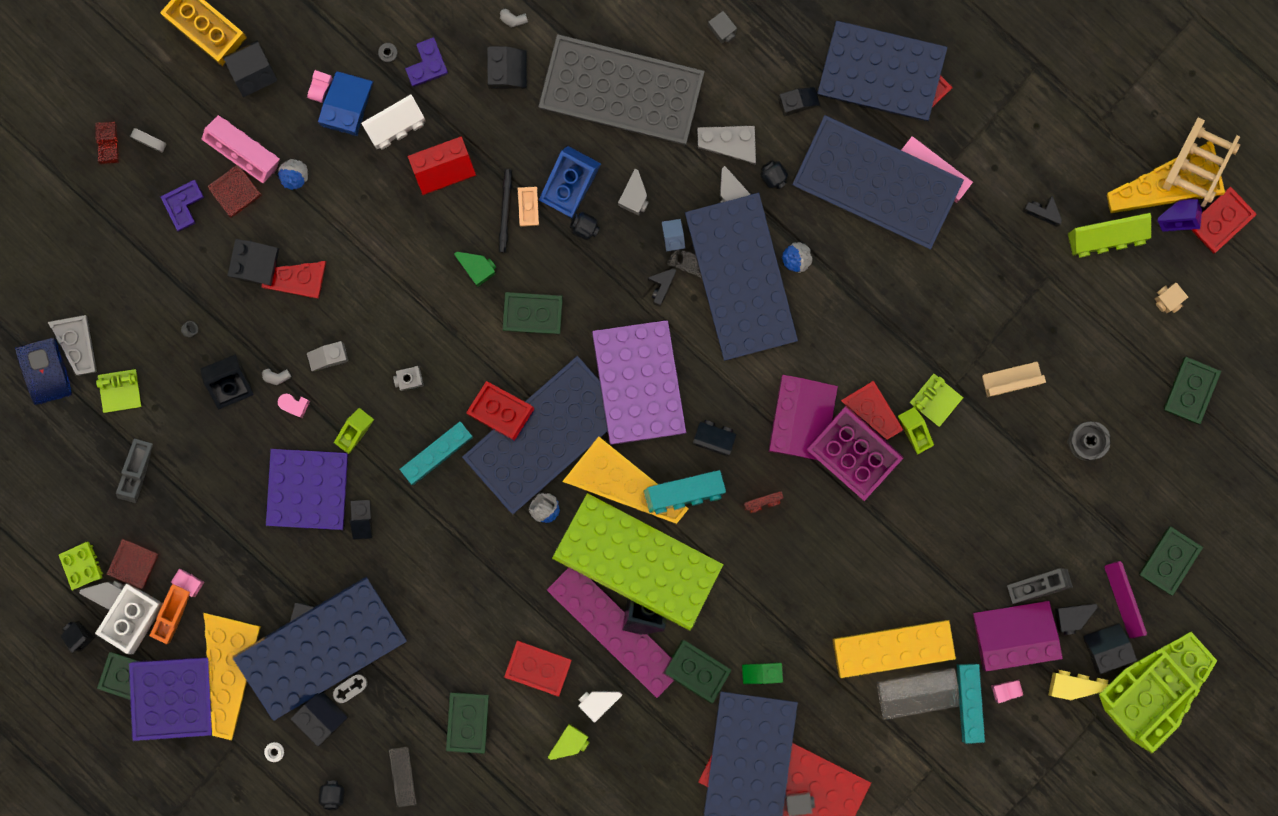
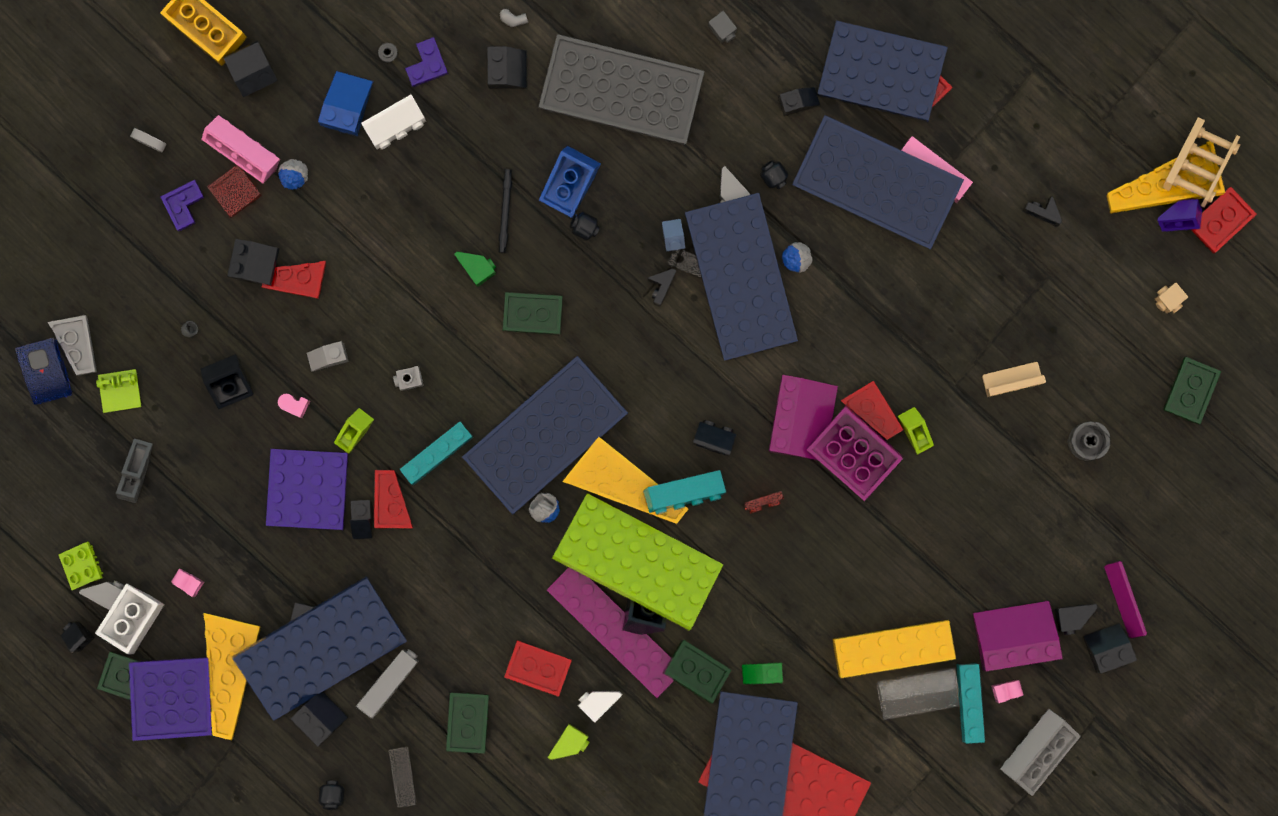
clear red slope [96,122,119,164] -> none
clear red plate [107,539,159,590] -> none
orange slope [149,584,190,644] -> none
light grey arm [262,369,292,385] -> none
white plate [264,742,284,762] -> none
bright pink leg [307,70,333,103] -> none
light grey beam [333,674,368,703] -> none
red slope [408,136,476,195] -> none
red plate [466,381,535,441] -> none
light nougat plate [518,187,539,227] -> none
medium lavender plate [592,320,686,445] -> none
light grey slope [618,169,649,215] -> none
light grey wing [697,126,756,165] -> none
dark grey brick [785,792,815,816] -> none
lime hinge [910,374,963,427] -> none
dark grey slope [1007,568,1073,604] -> none
light yellow slope [1048,670,1109,700] -> none
lime slope [1068,213,1151,258] -> none
lime wedge [1099,632,1217,753] -> none
dark green plate [1139,526,1203,596] -> none
none -> light grey slope [356,649,419,719]
none -> red wing [374,470,413,528]
none -> light grey slope [1001,709,1081,796]

